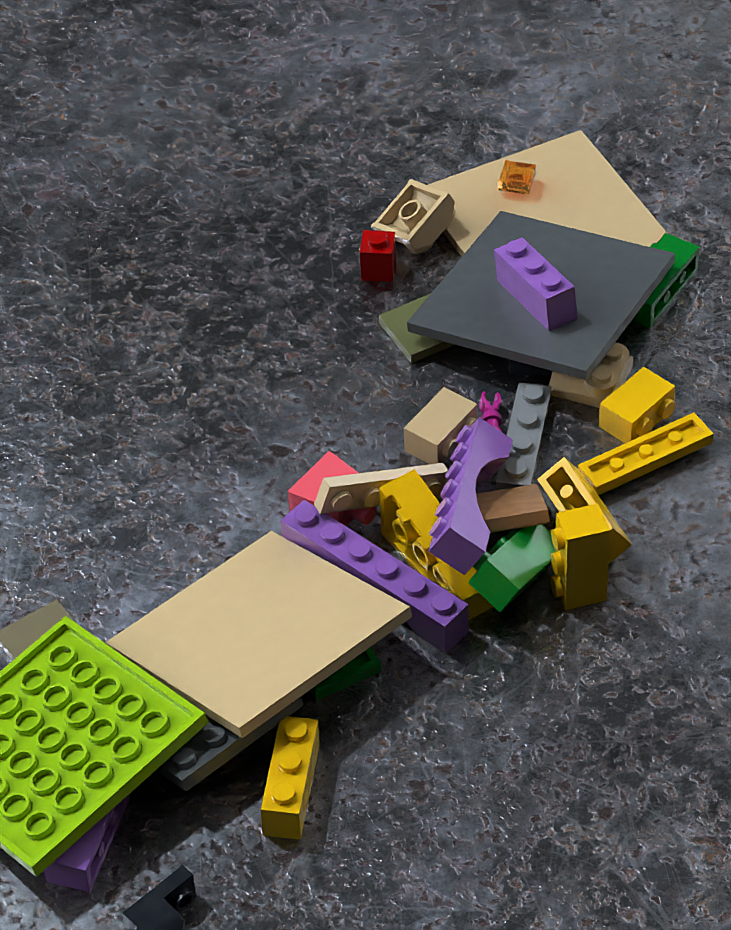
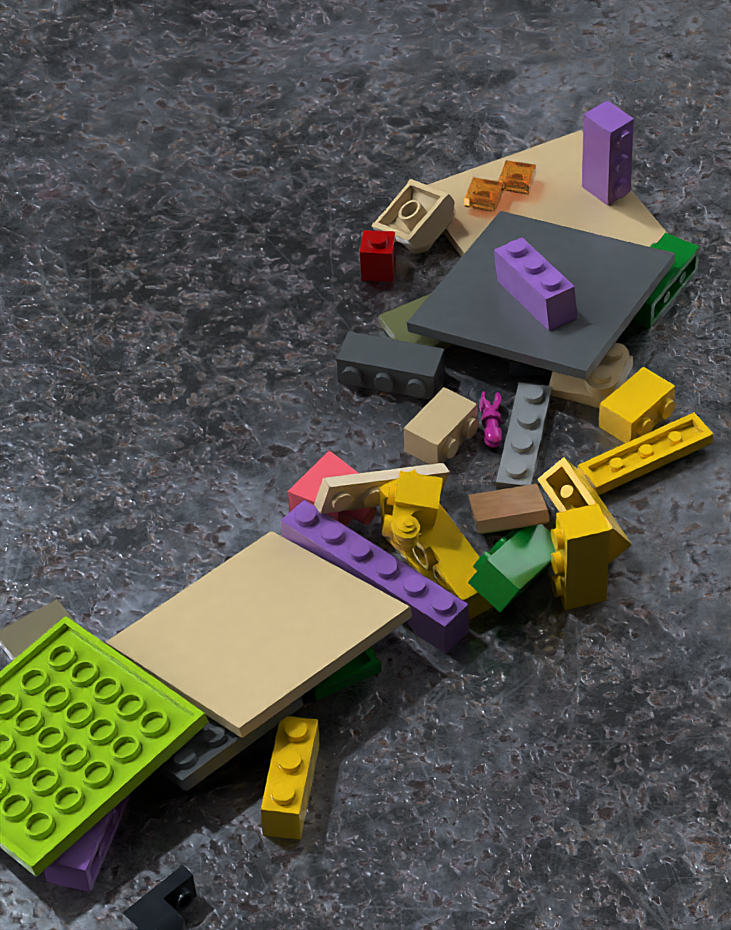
medium lavender arch [429,417,513,575] -> none
none -> dark grey brick [336,331,445,400]
none -> yellow brick [382,471,443,551]
none -> clear orange plate [464,177,504,212]
none -> medium lavender brick [582,100,634,206]

